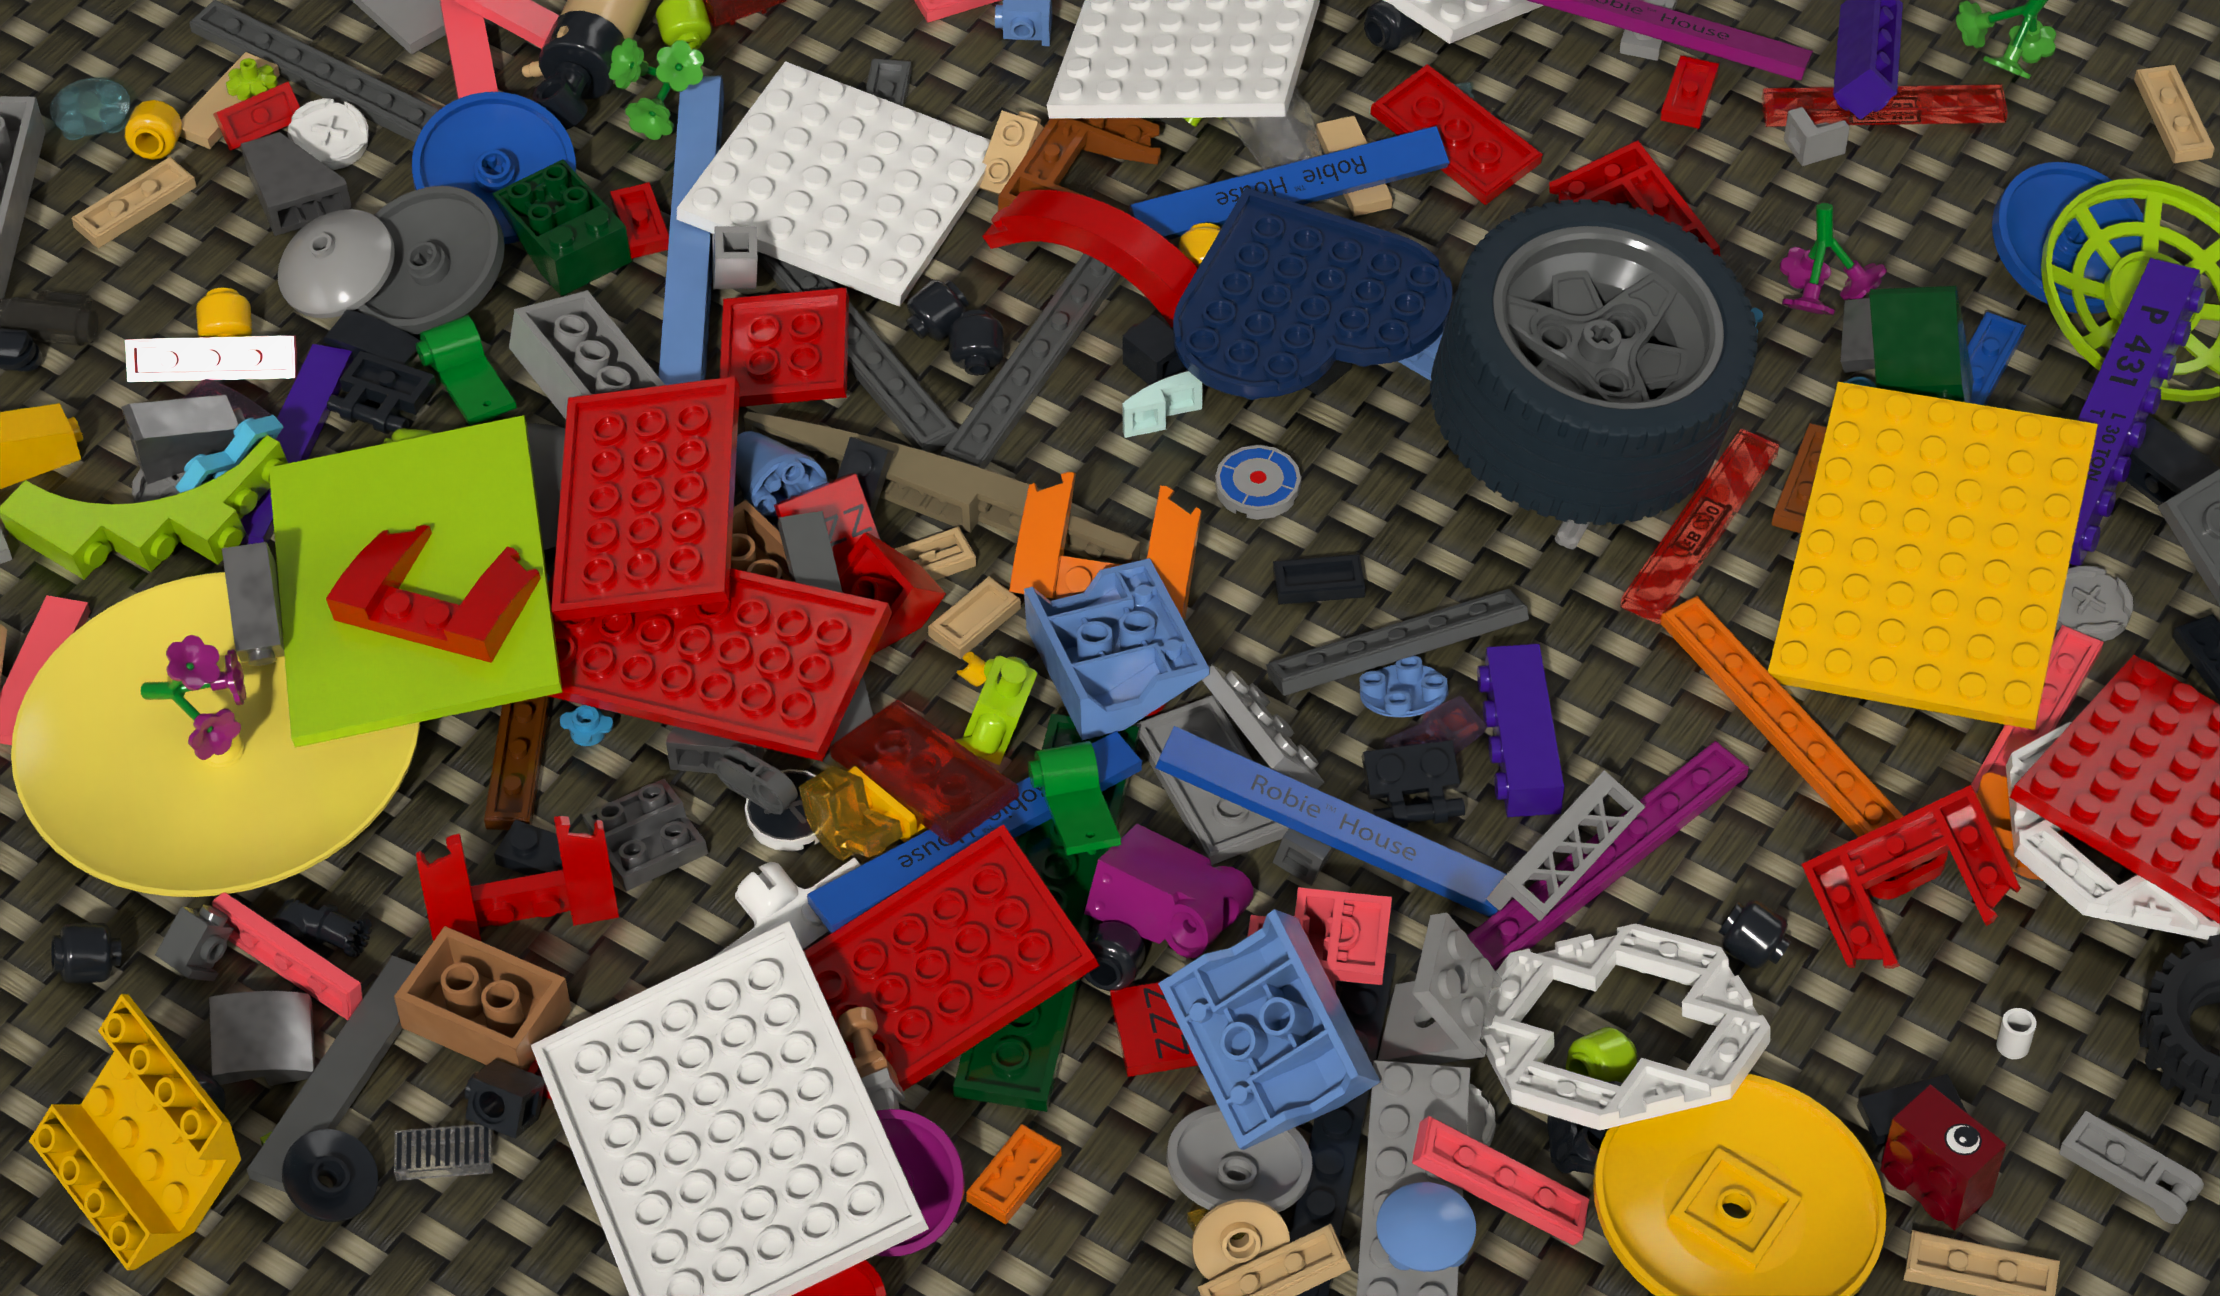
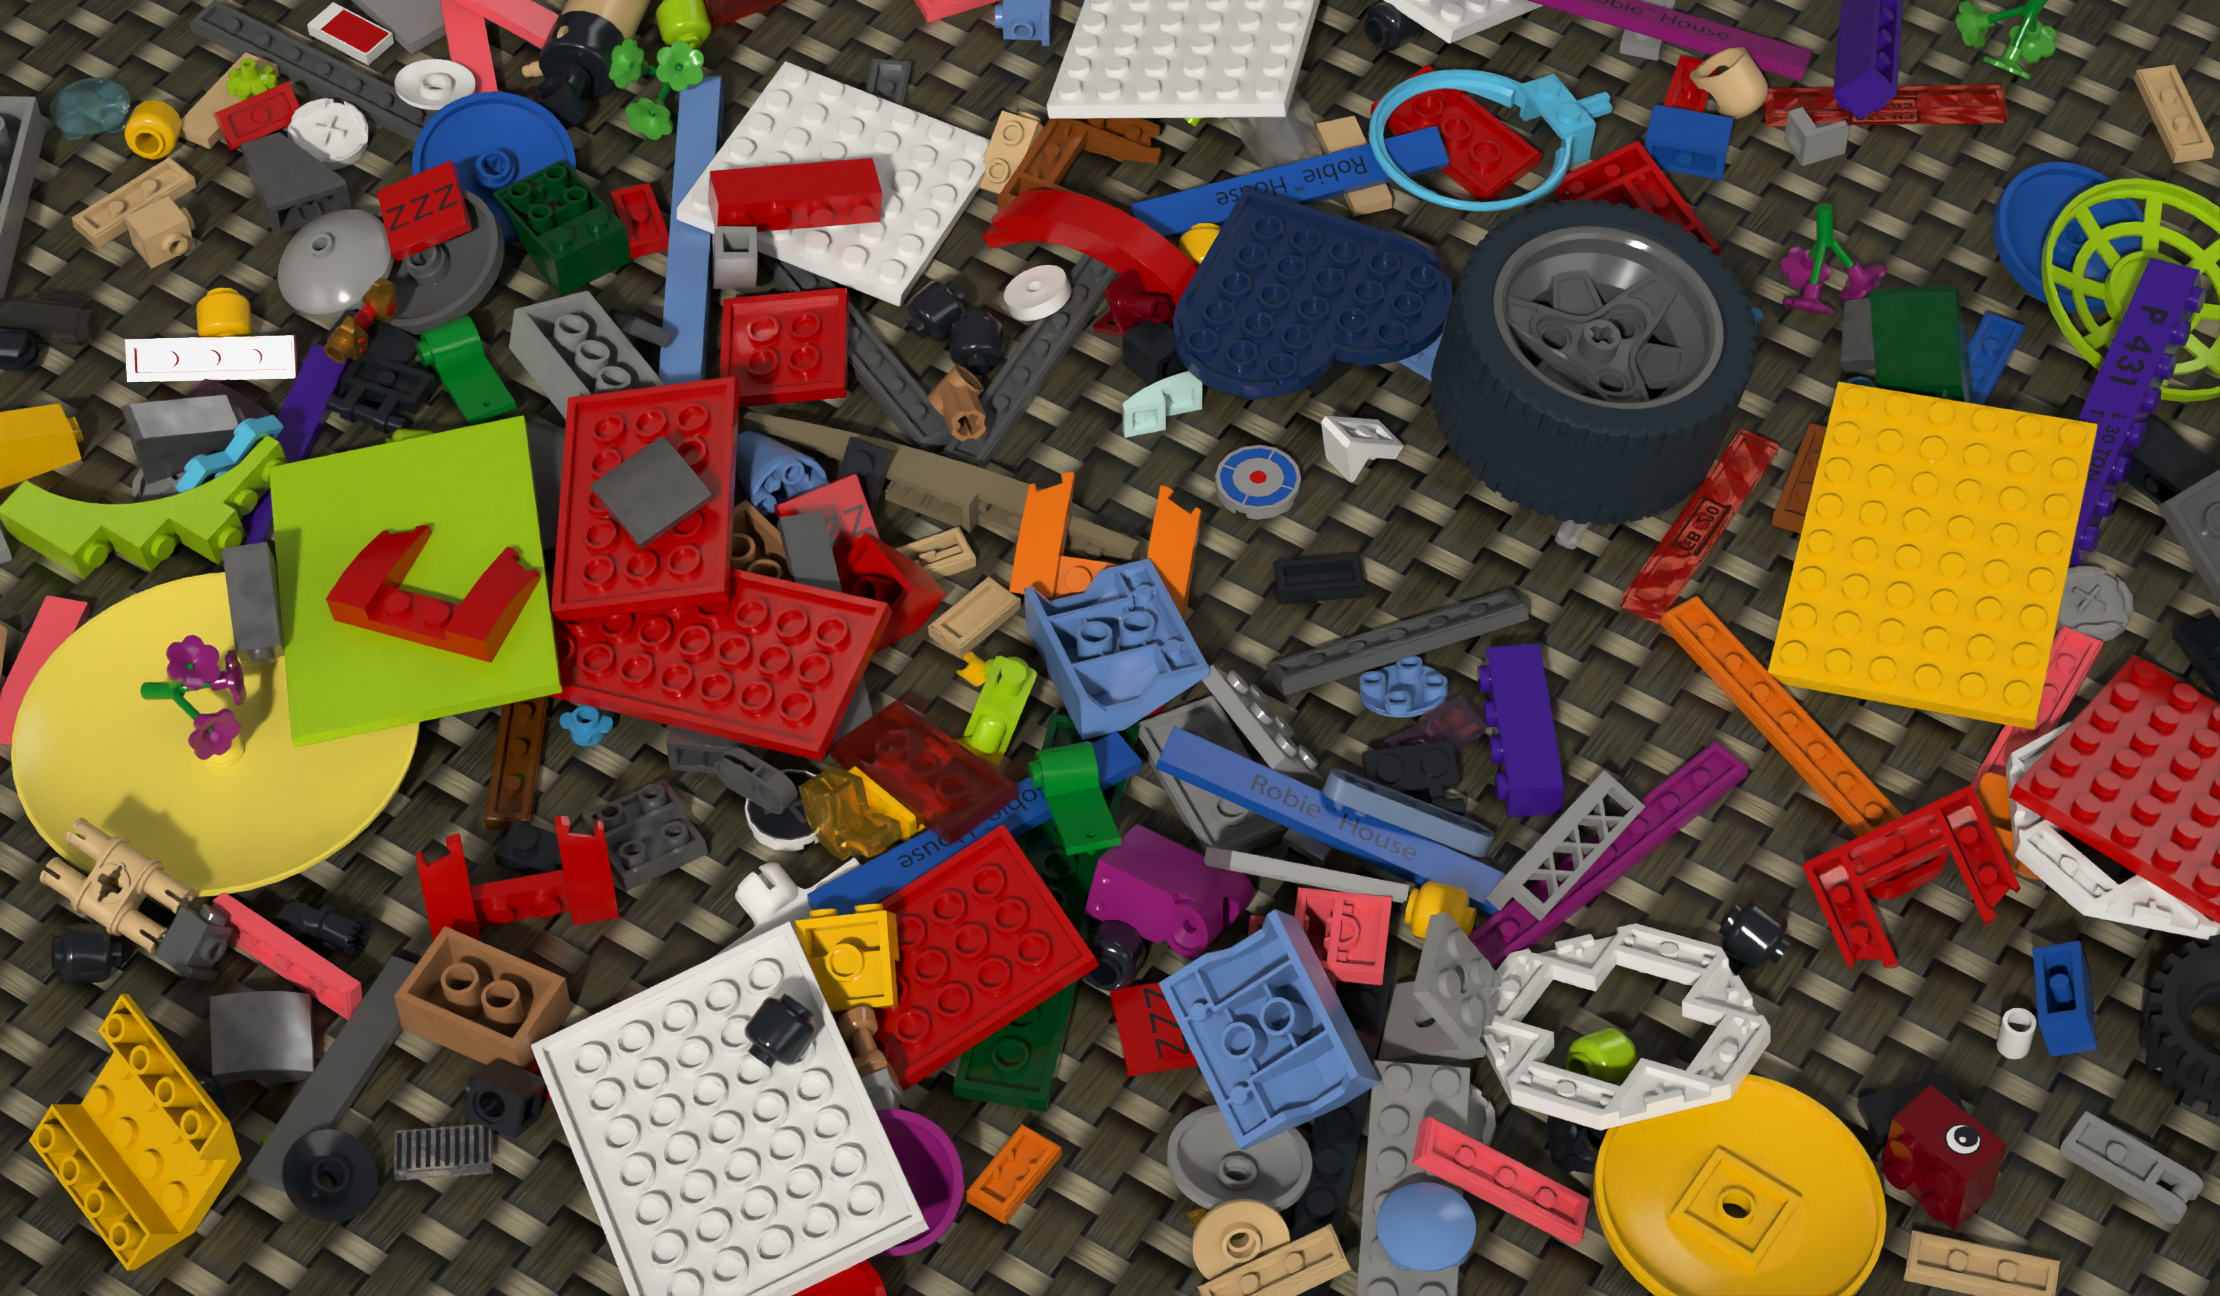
none -> tan pin [40,817,195,955]
none -> tan brick [125,196,195,269]
none -> tile [307,2,394,65]
none -> pearl gold piece [324,277,398,364]
none -> red tile [377,160,472,261]
none -> white dish [395,59,475,110]
none -> flat silver slope [589,436,713,550]
none -> black tile [608,308,671,348]
none -> red brick [708,158,882,232]
none -> black head [744,993,816,1068]
none -> yellow plate [795,904,899,1013]
none -> medium nougat piece [928,365,987,442]
none -> white piece [1004,265,1072,321]
none -> dark red bracket [1093,269,1170,338]
none -> light grey tile [1204,847,1410,903]
none -> white slope [1321,416,1404,483]
none -> sand blue beam [1322,769,1495,857]
none -> medium azure brick [1369,69,1613,212]
none -> yellow head [1405,881,1476,941]
none -> blue brick [1644,105,1734,180]
none -> tan helmet [1690,47,1769,119]
none -> blue brick [2032,941,2098,1057]

